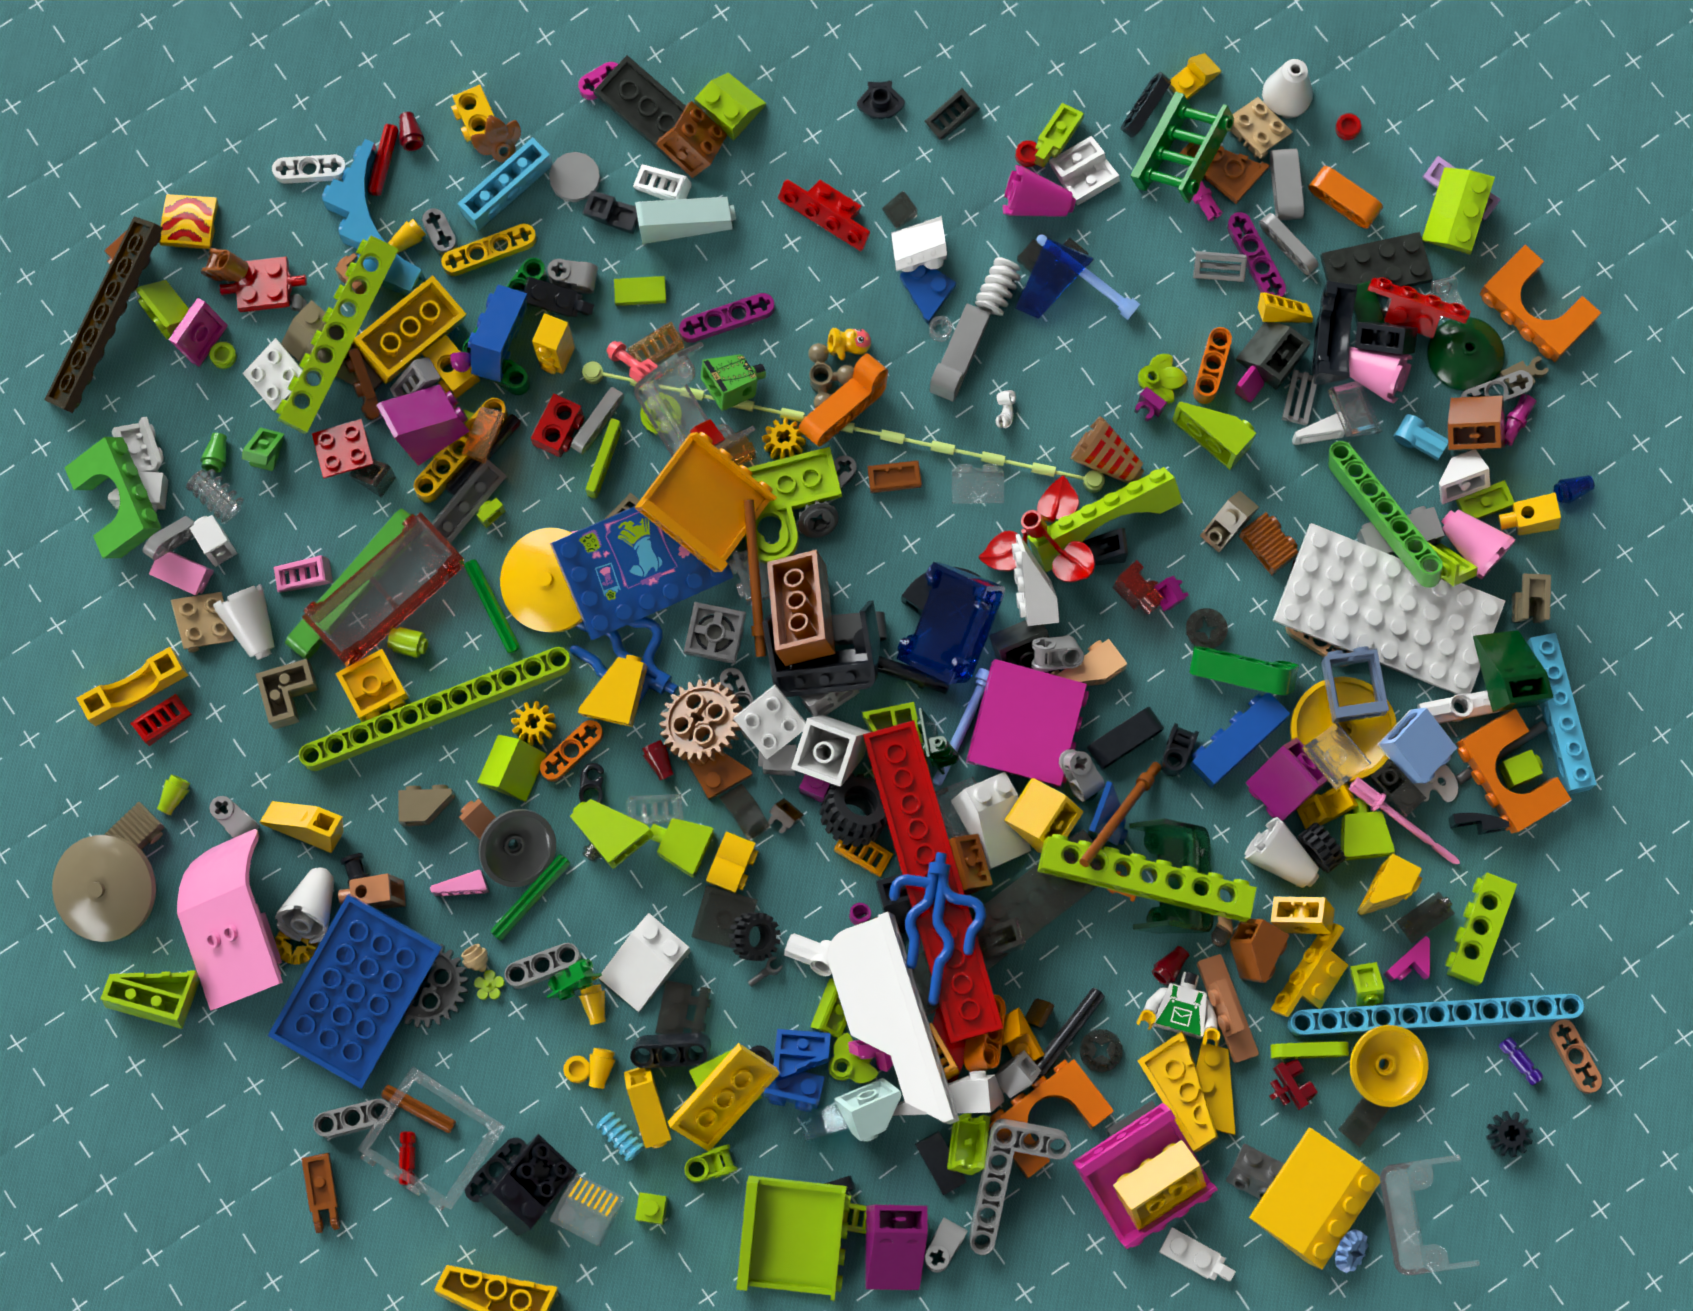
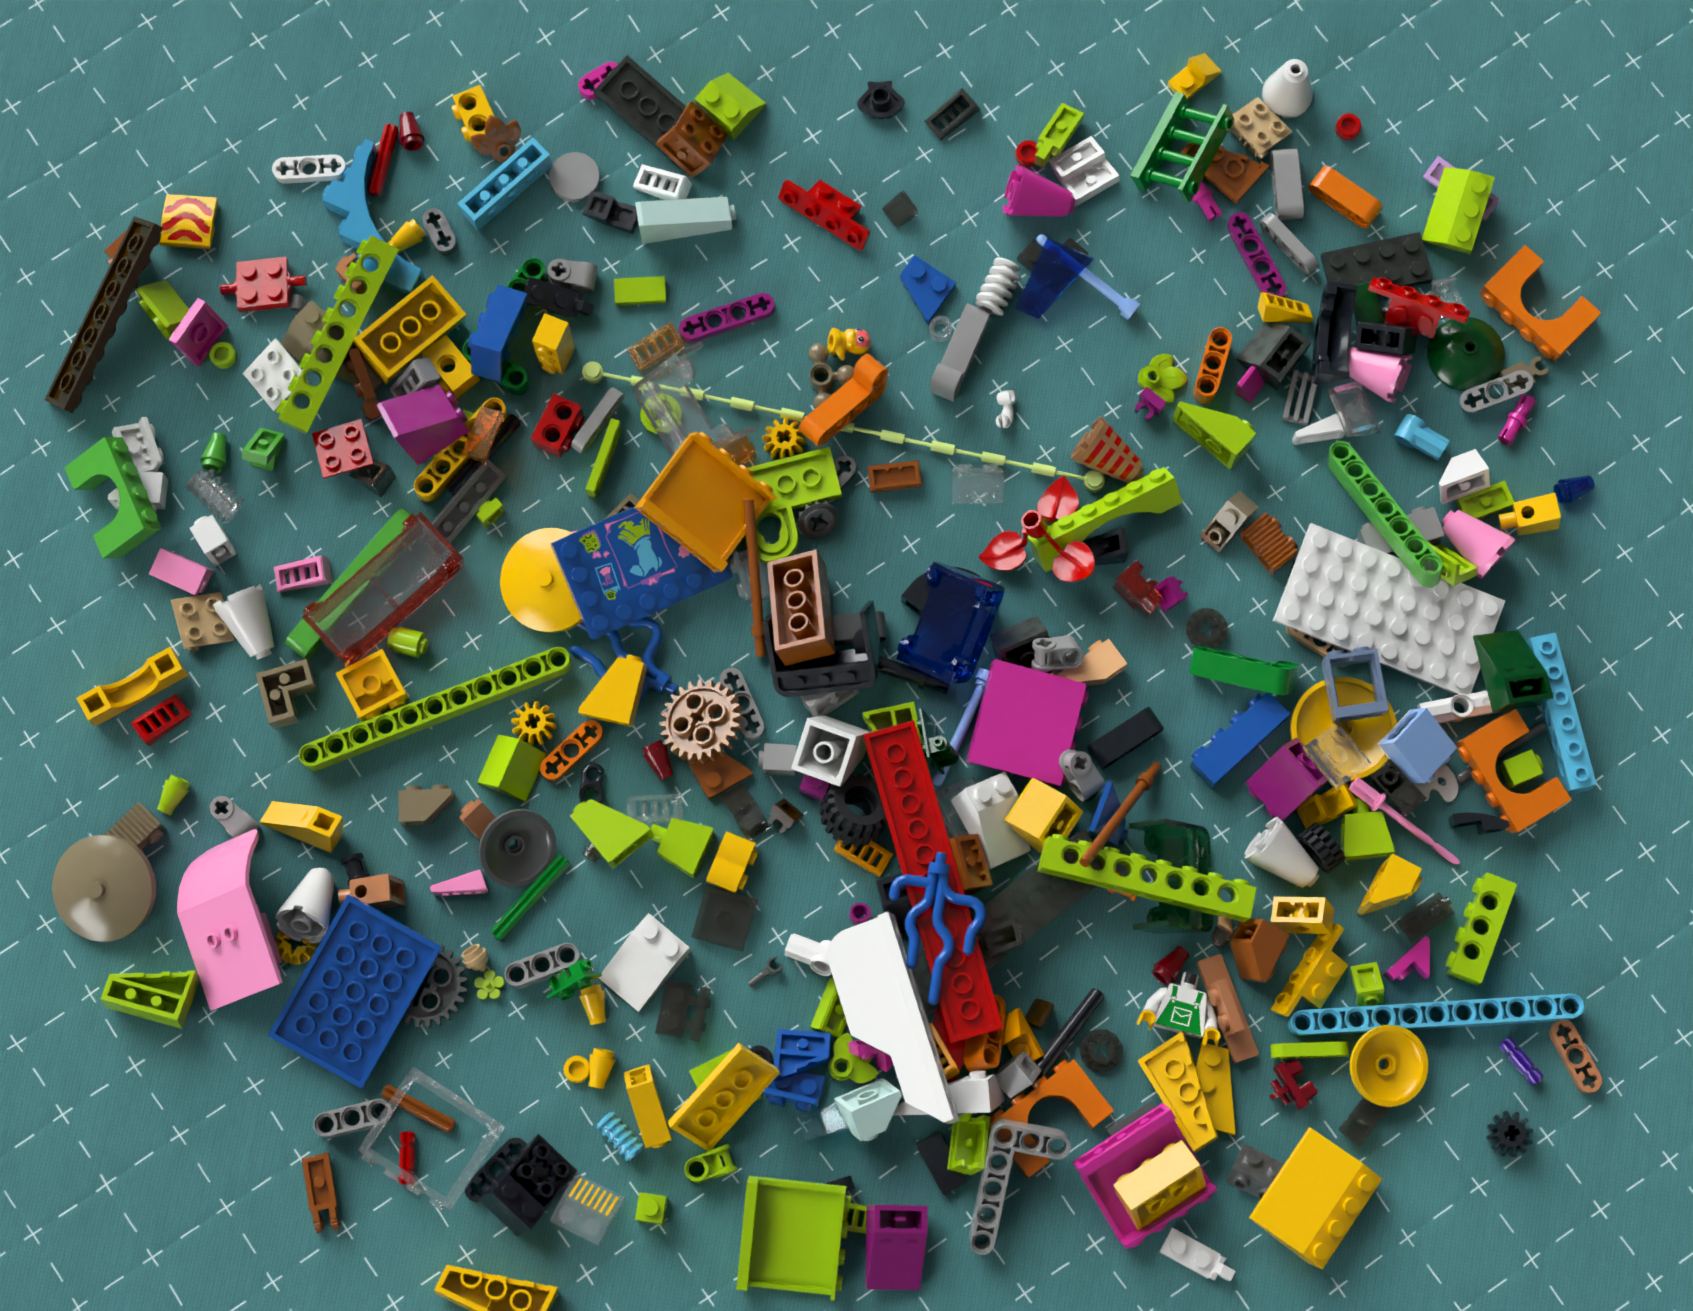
light grey beam [143,516,194,560] -> none
dark orange piece [201,248,248,282] -> none
yellow beam [441,224,537,276] -> none
magenta hinge [450,352,471,372] -> none
green axle [464,559,520,653] -> none
coral hinge [606,341,660,384] -> none
black beam [630,1033,711,1068] -> none
flat silver piece [684,602,746,664] -> none
red tile [690,419,725,447] -> none
bright green torso [700,354,766,411] -> none
black tyre [729,912,781,961] -> none
white plate [733,685,806,759] -> none
white slope [891,216,947,272] -> none
light grey piece [925,1217,968,1273] -> none
white slope [1012,534,1059,626] -> none
black beam [1121,72,1171,138] -> none
black piece [1160,723,1199,777] -> none
light grey tile [1193,251,1247,282] -> none
light blue gear [1335,1229,1368,1273] -> none
clear windscreen [1380,1155,1480,1276] -> none
dark orange slope [1448,396,1505,450] -> none
dark tan piece [1512,574,1551,624] -> none

